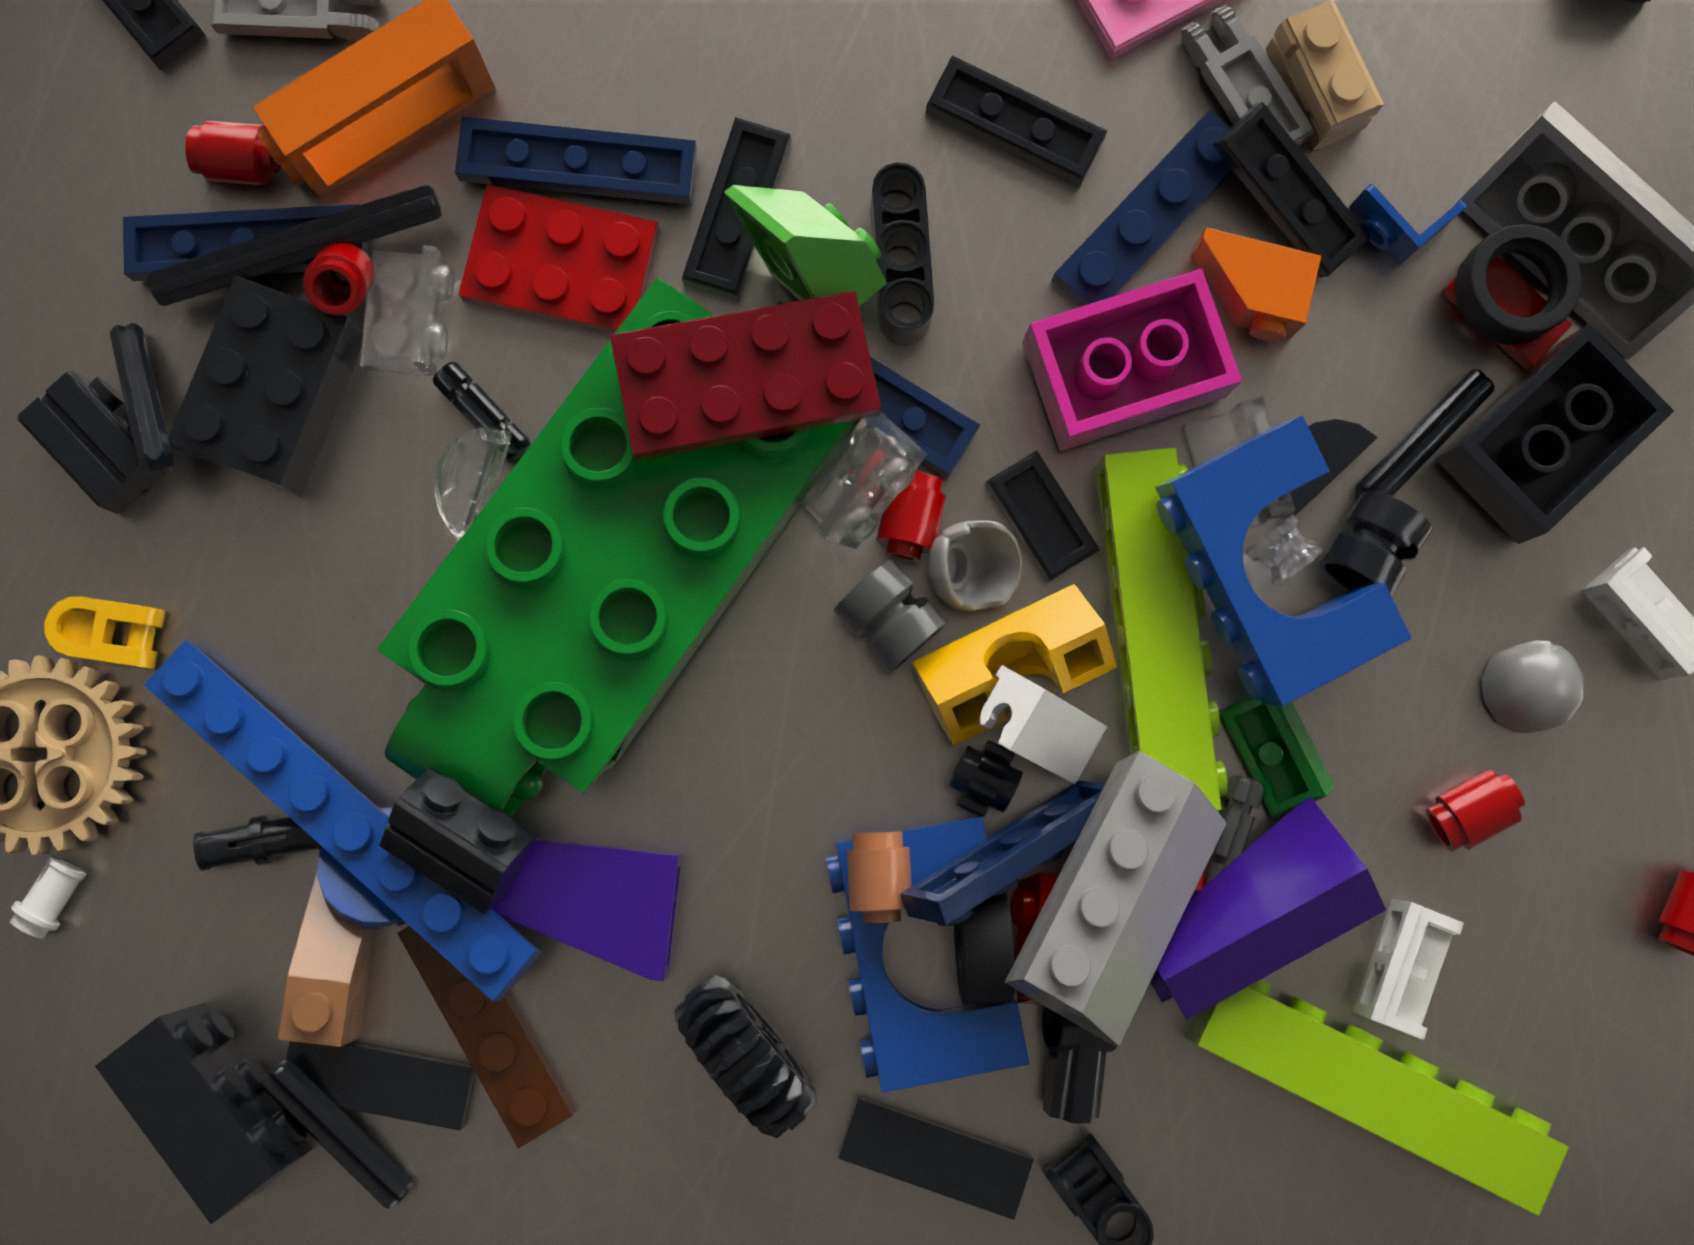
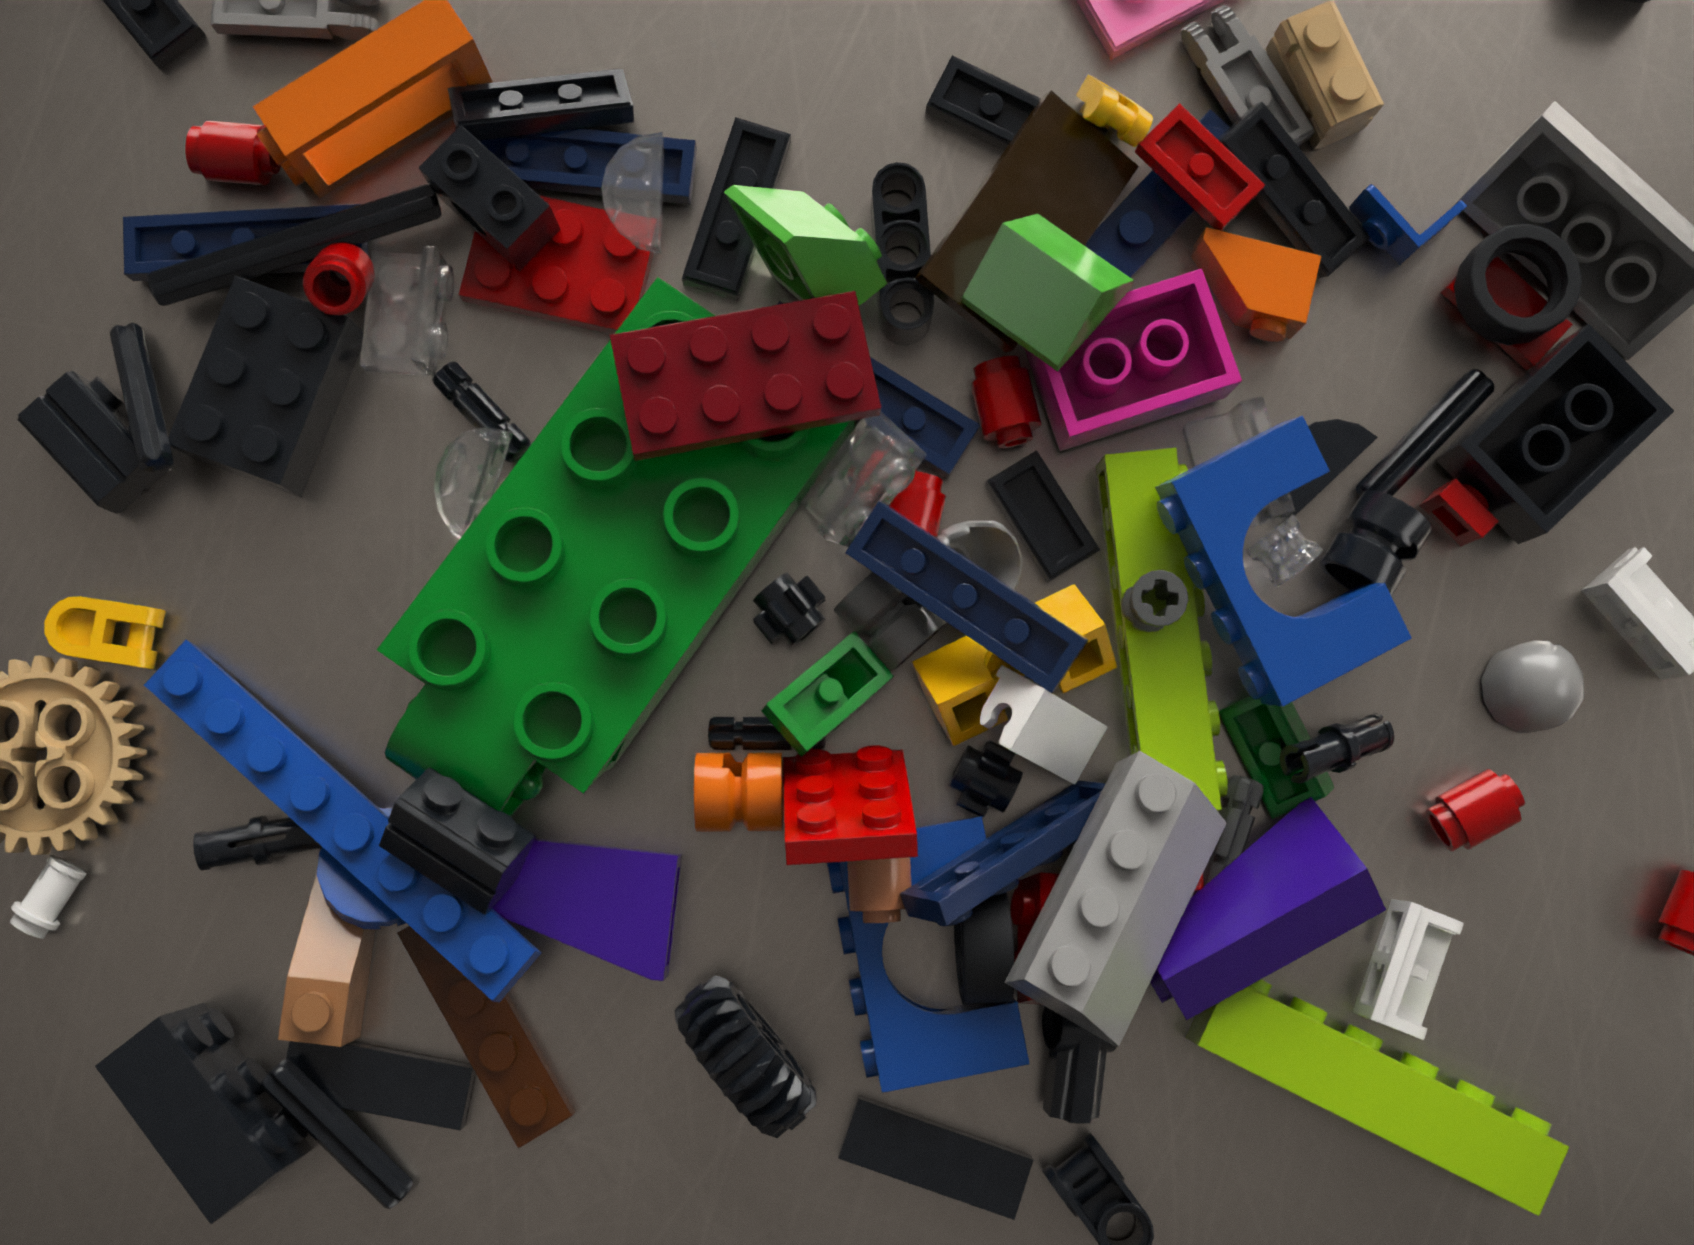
none -> black brick [419,125,561,271]
none -> black tile [448,69,634,141]
none -> clear tile [601,132,664,254]
none -> orange wheel [694,753,783,832]
none -> black axle [708,717,826,750]
none -> black gear [753,572,826,648]
none -> green slope [761,631,894,757]
none -> red plate [783,745,918,865]
none -> dark blue plate [845,501,1089,693]
none -> dark brown tile [915,90,1139,353]
none -> bright green slope [962,214,1134,372]
none -> red brick [971,356,1042,448]
none -> yellow plate [1076,74,1153,147]
none -> dark grey bush [1121,570,1188,632]
none -> red plate [1135,103,1265,231]
none -> black pin [1280,713,1395,784]
none -> red plate [1419,478,1499,547]

